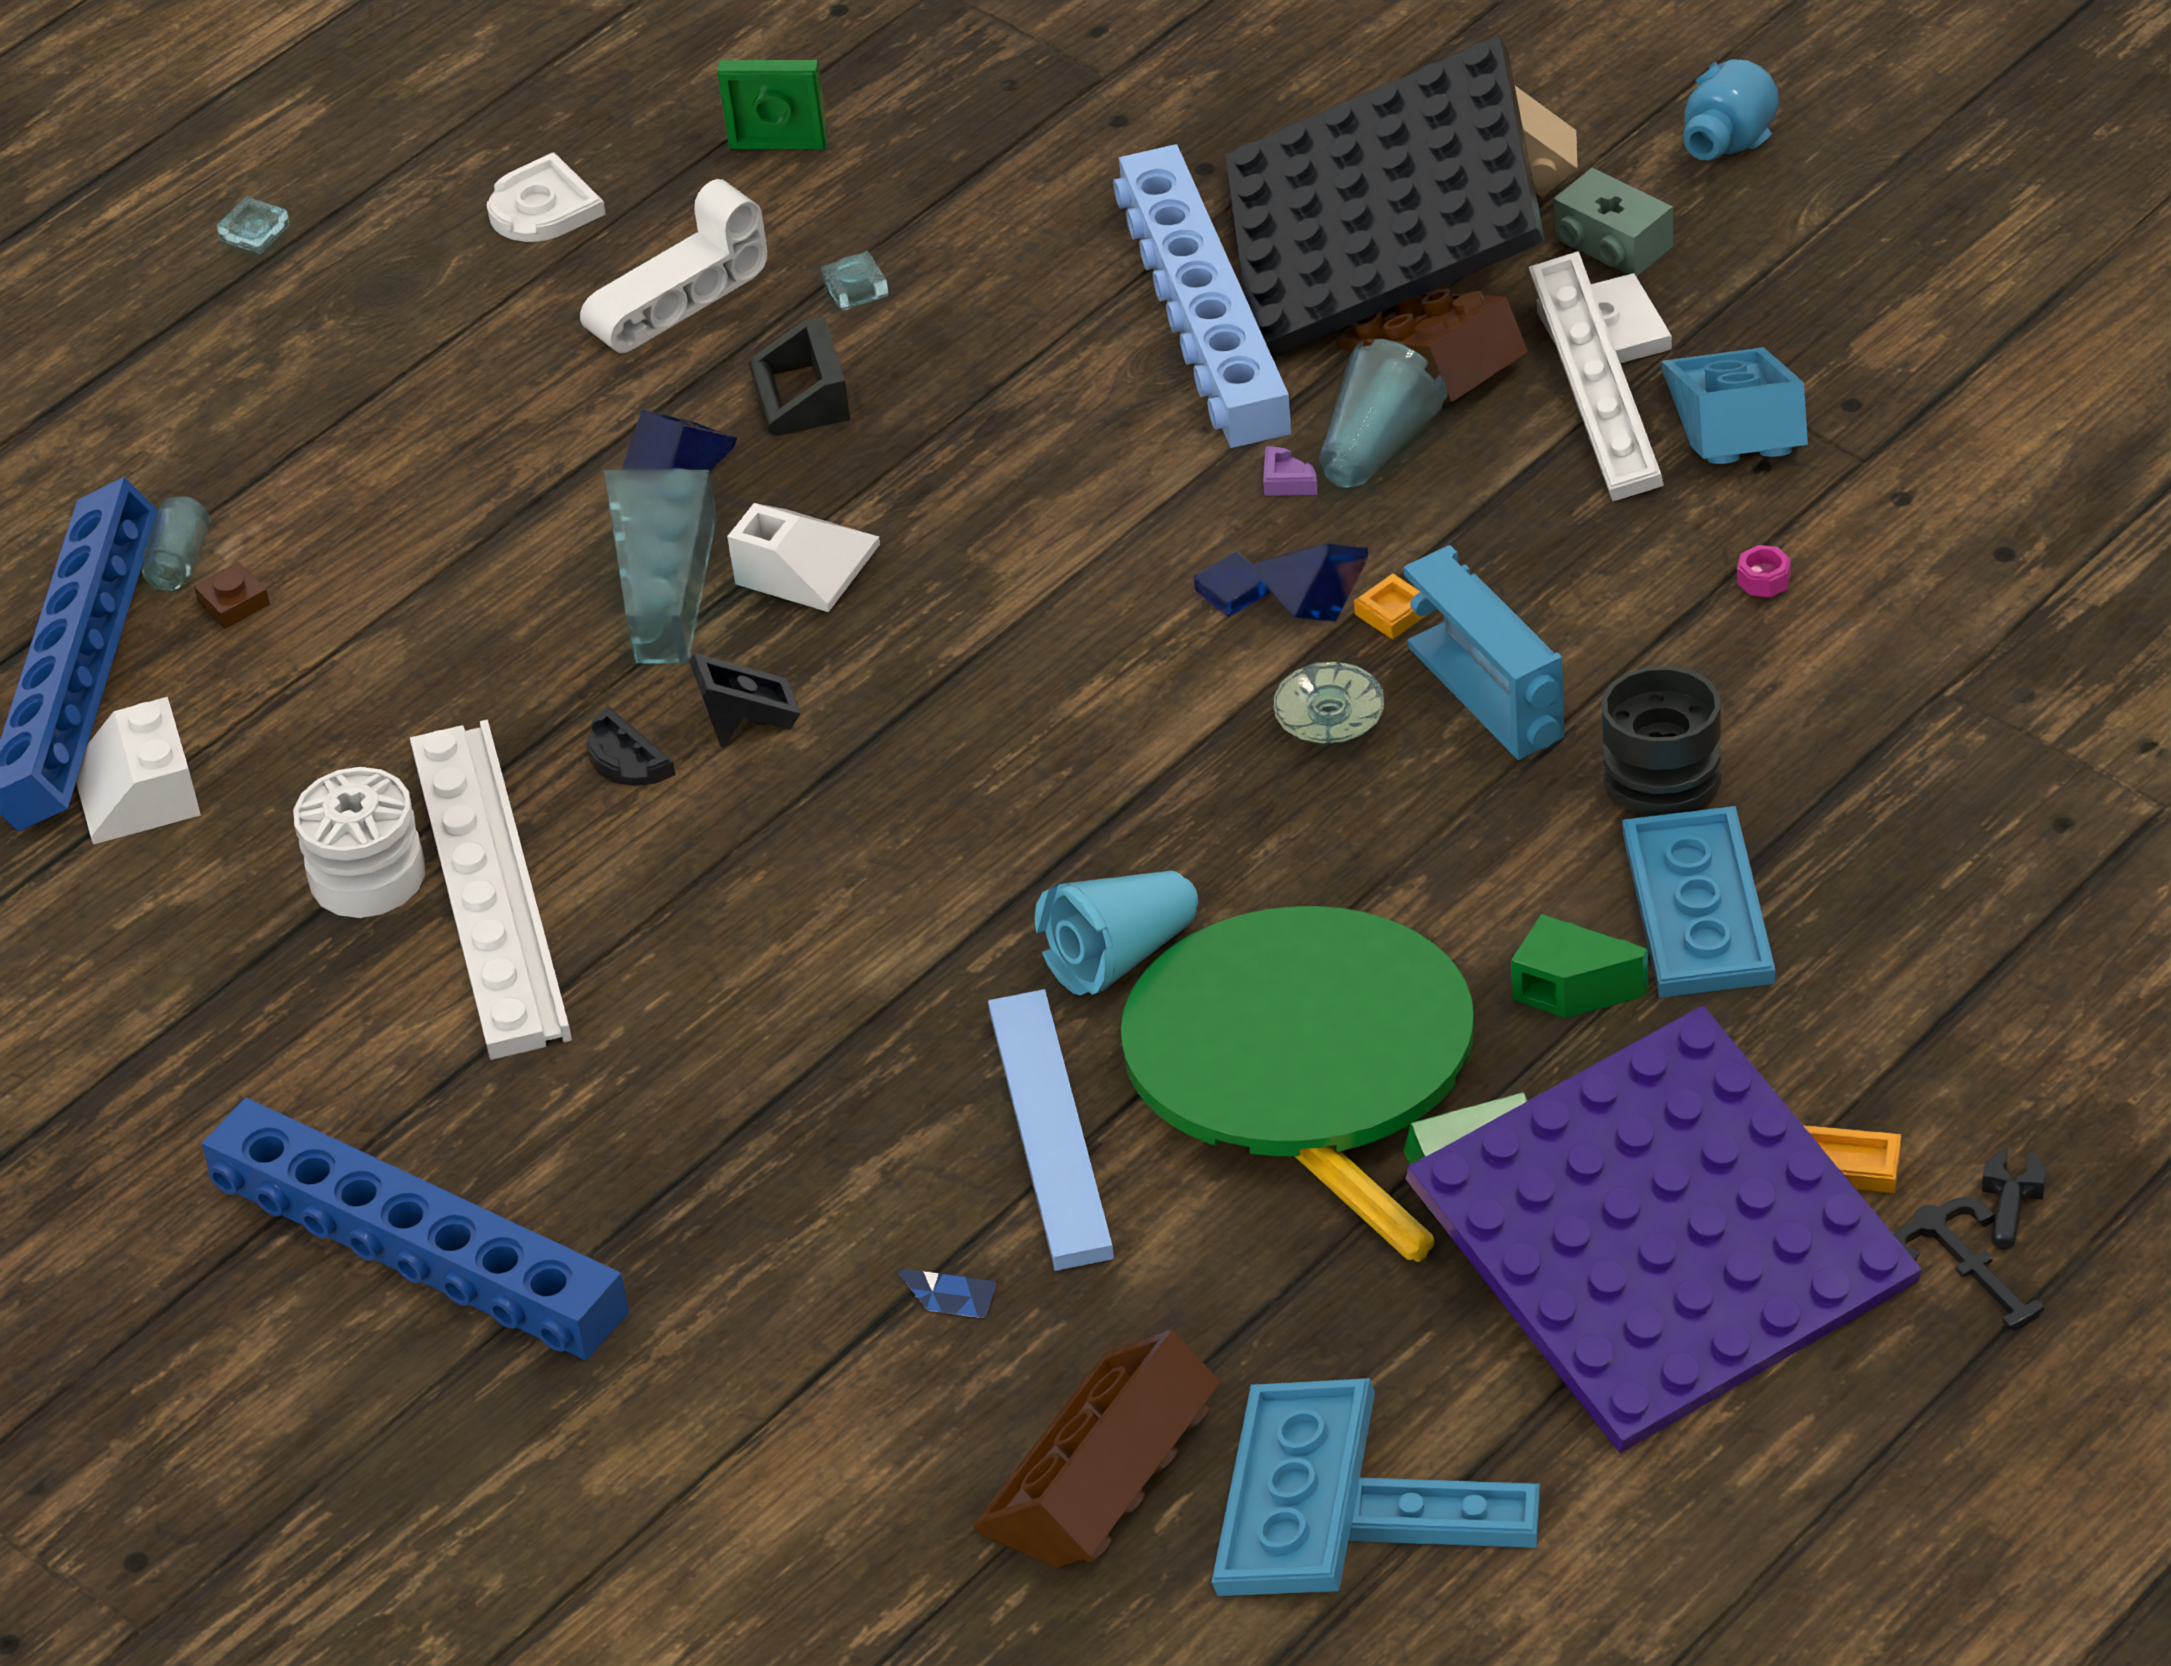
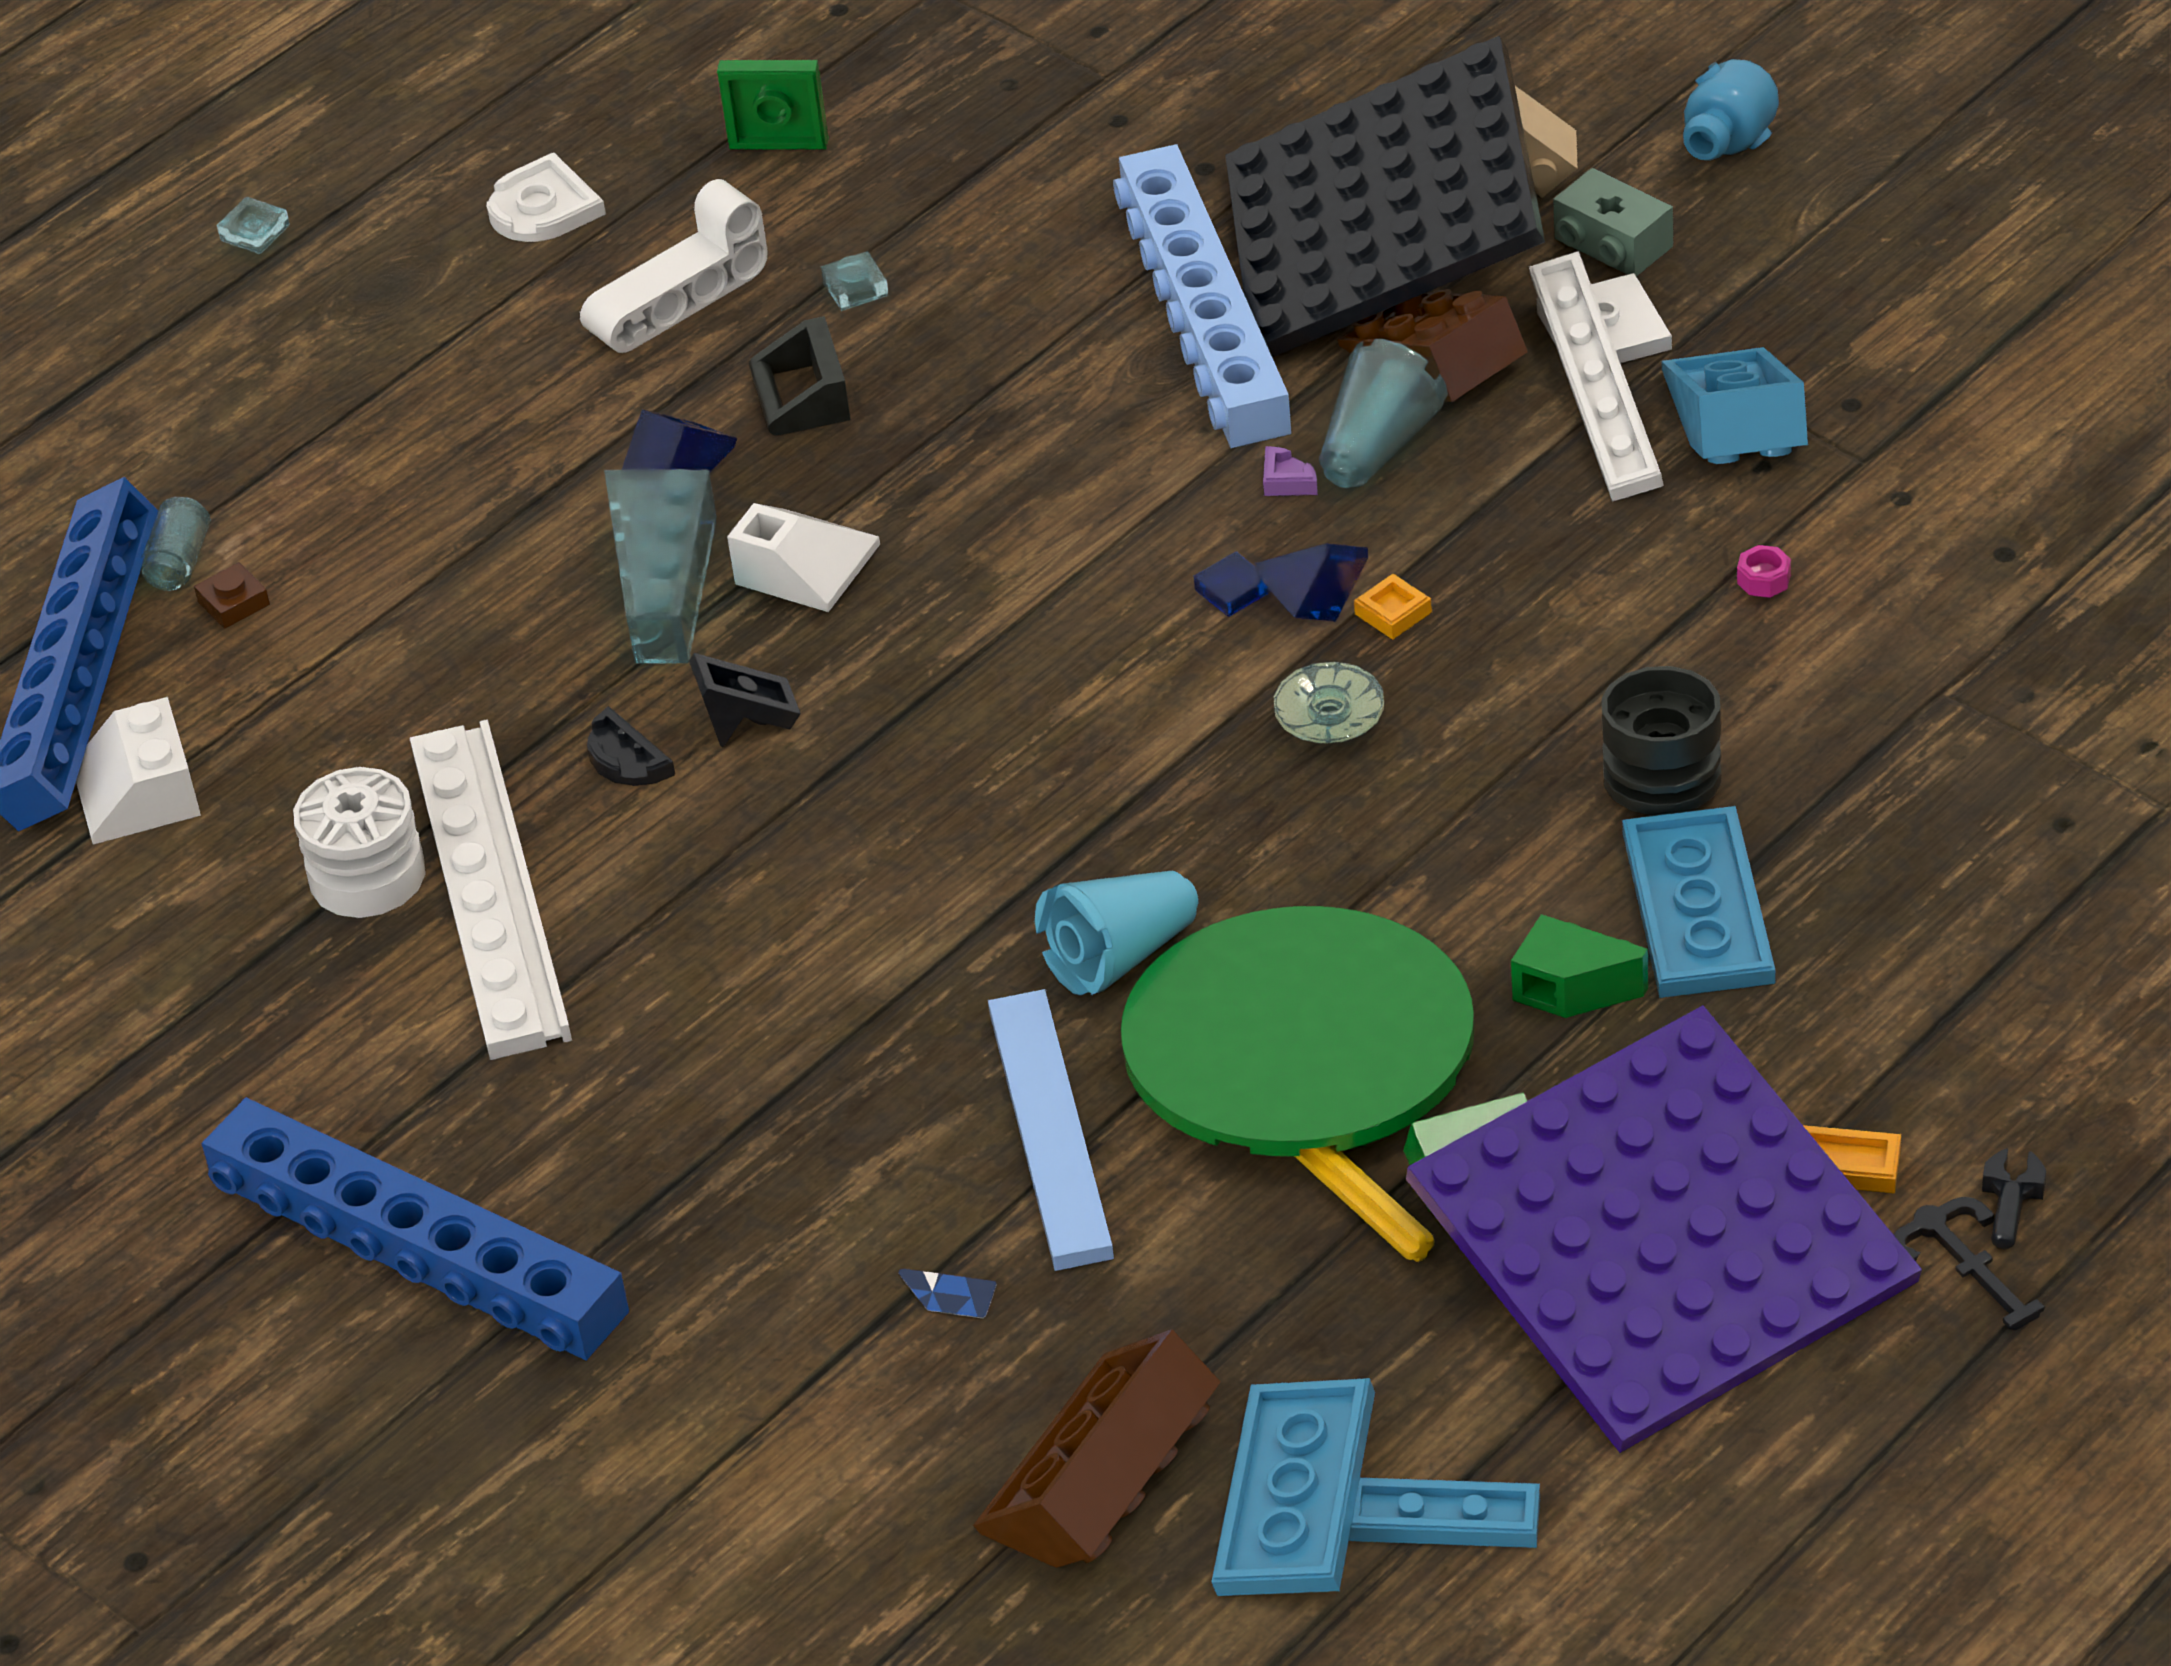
dark azure door [1403,545,1565,760] -> none

